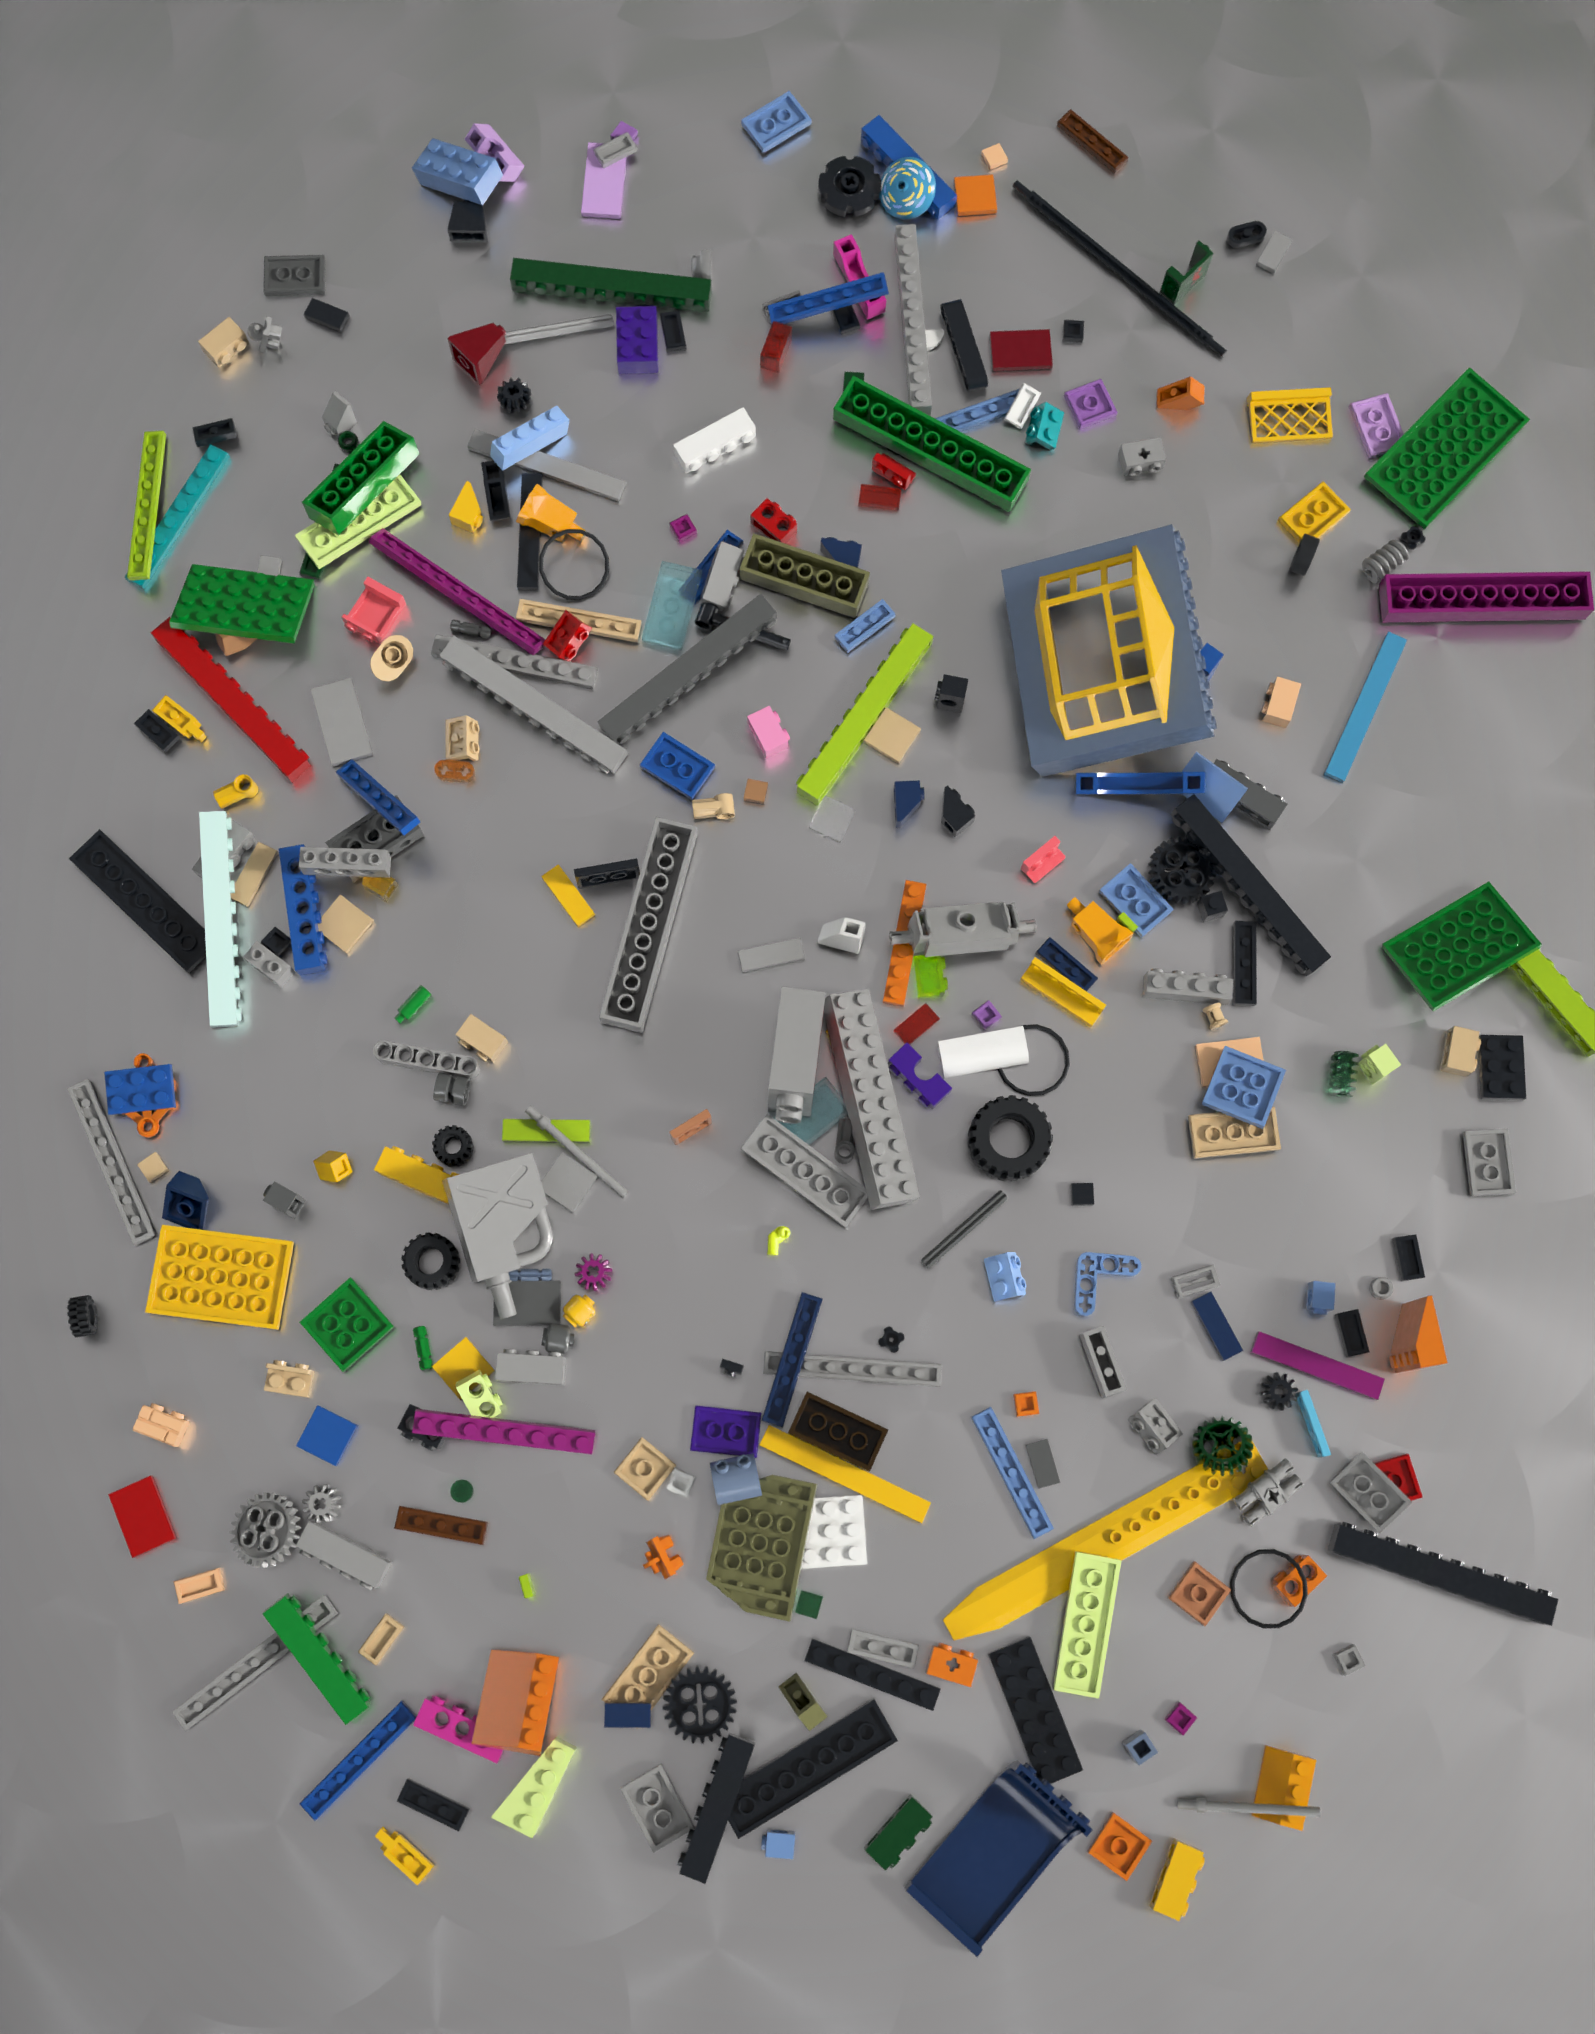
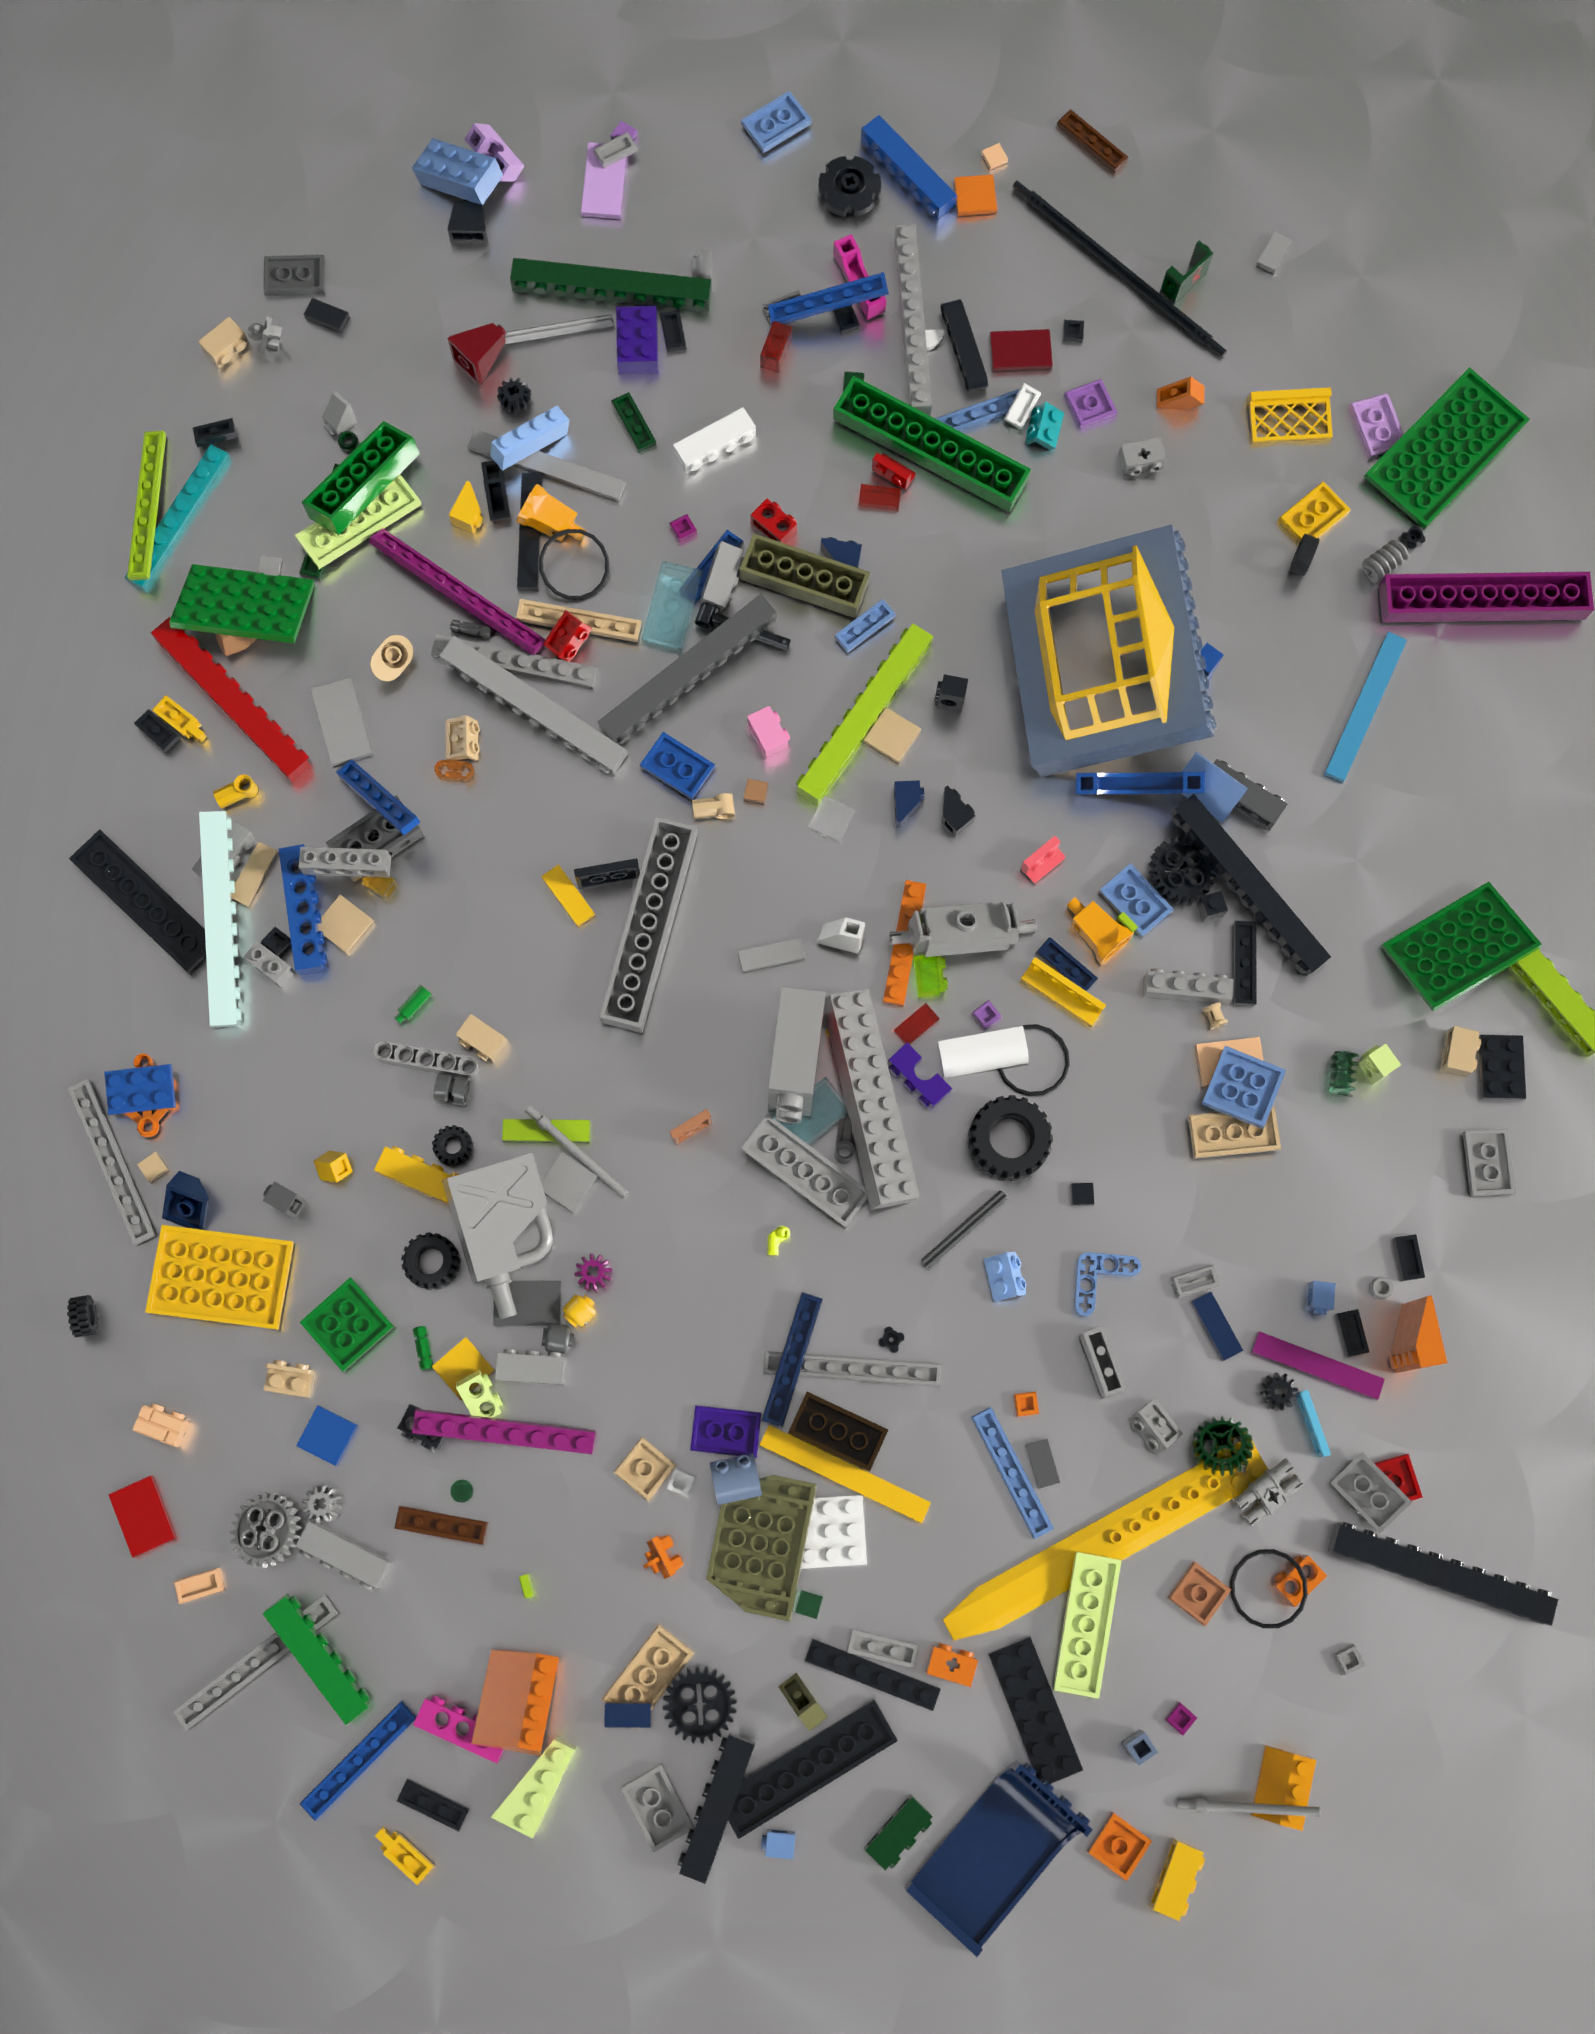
coral panel [342,577,406,644] -> none
tan tile [358,1613,405,1666] -> none
sand blue axle [508,1269,552,1281] -> none
black plate [720,1359,744,1377] -> none
dark azure dish [880,157,936,220] -> none
black plate [1227,221,1267,248] -> none
light nougat brick [1261,676,1301,728] -> none
none -> dark green tile [611,392,657,453]

